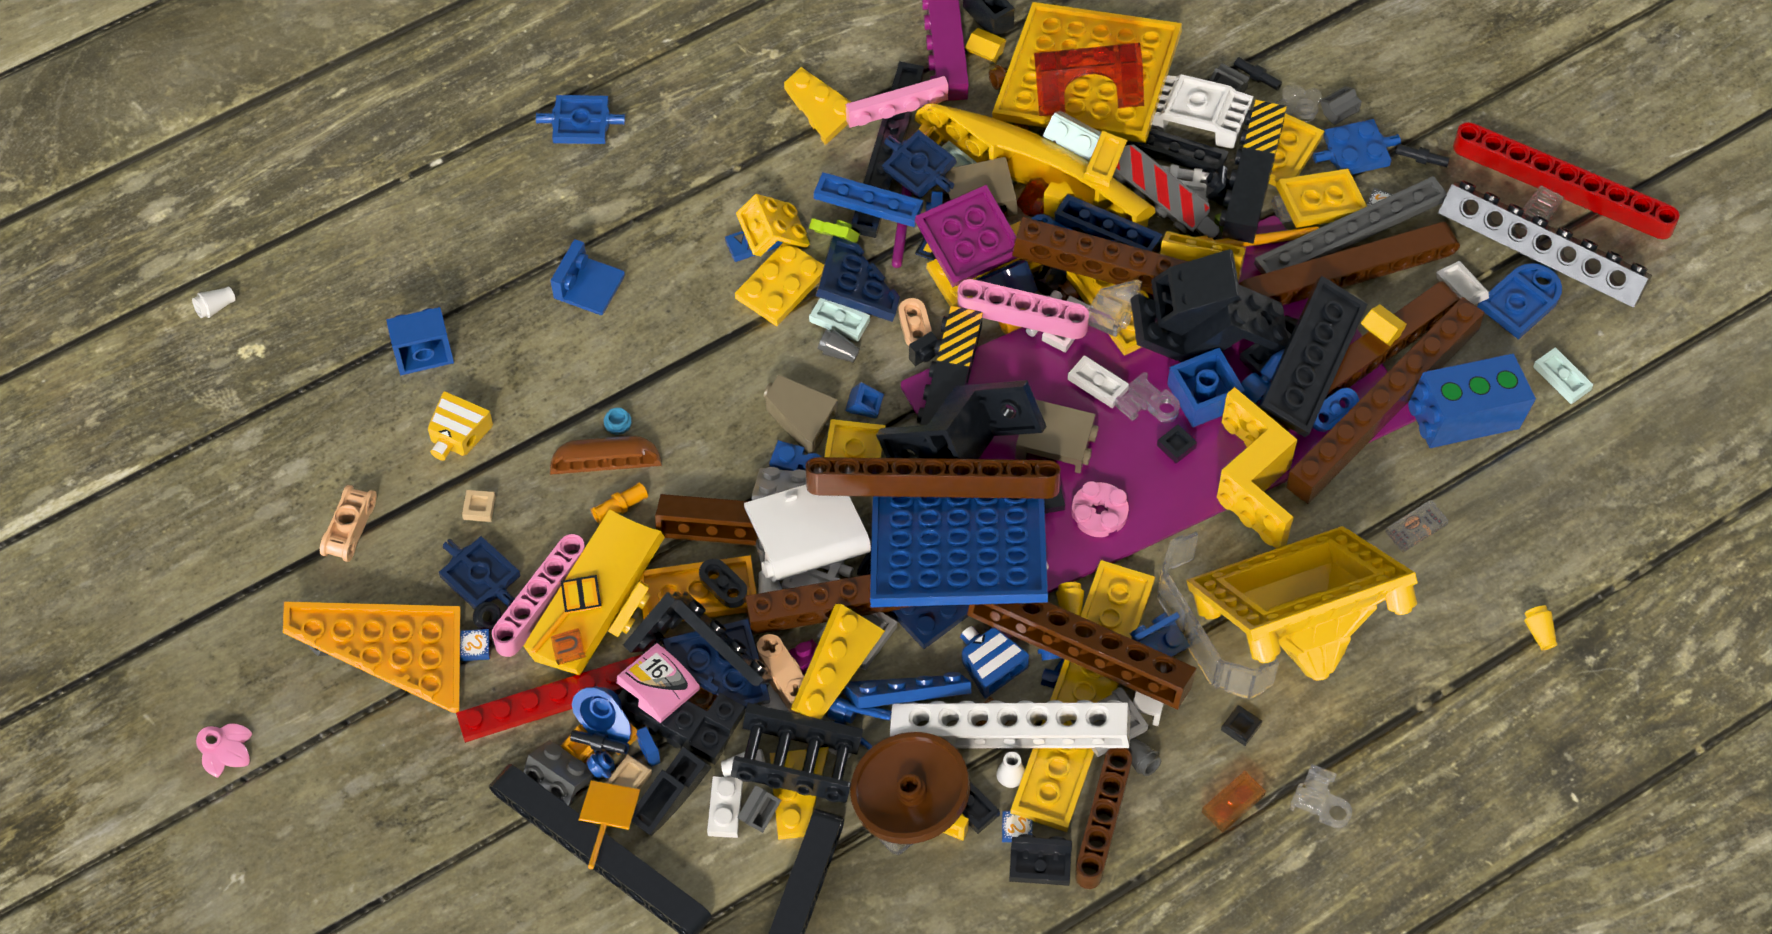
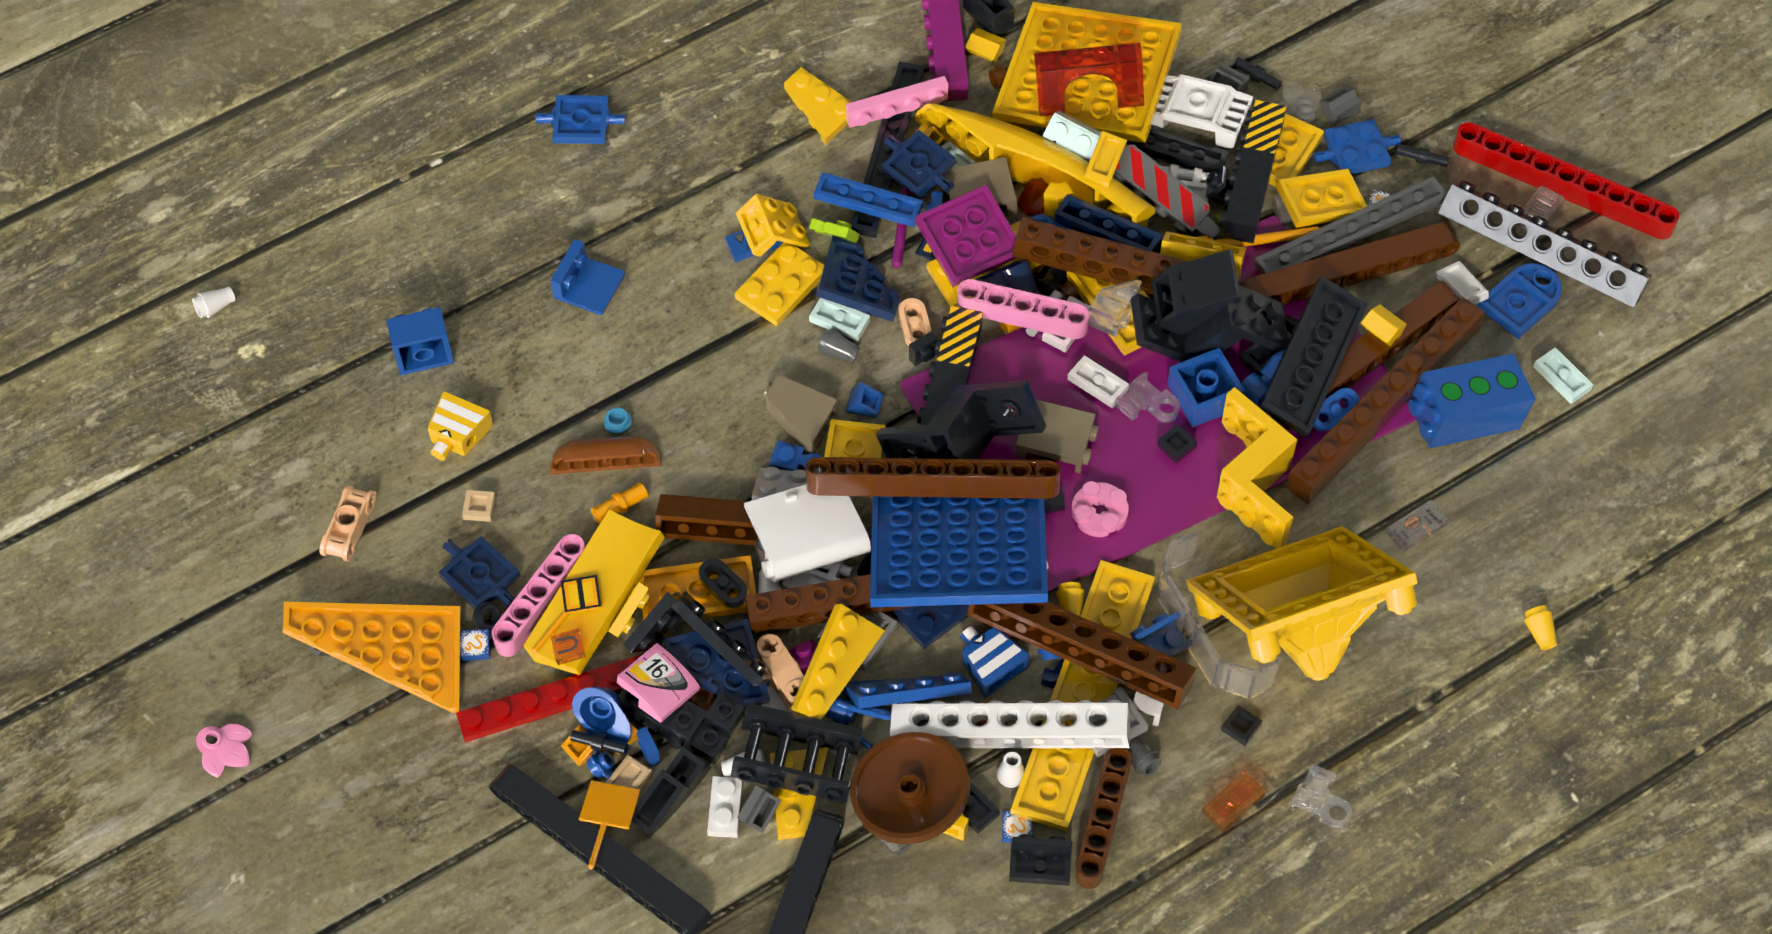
dark grey bracket [523,740,594,806] -> none

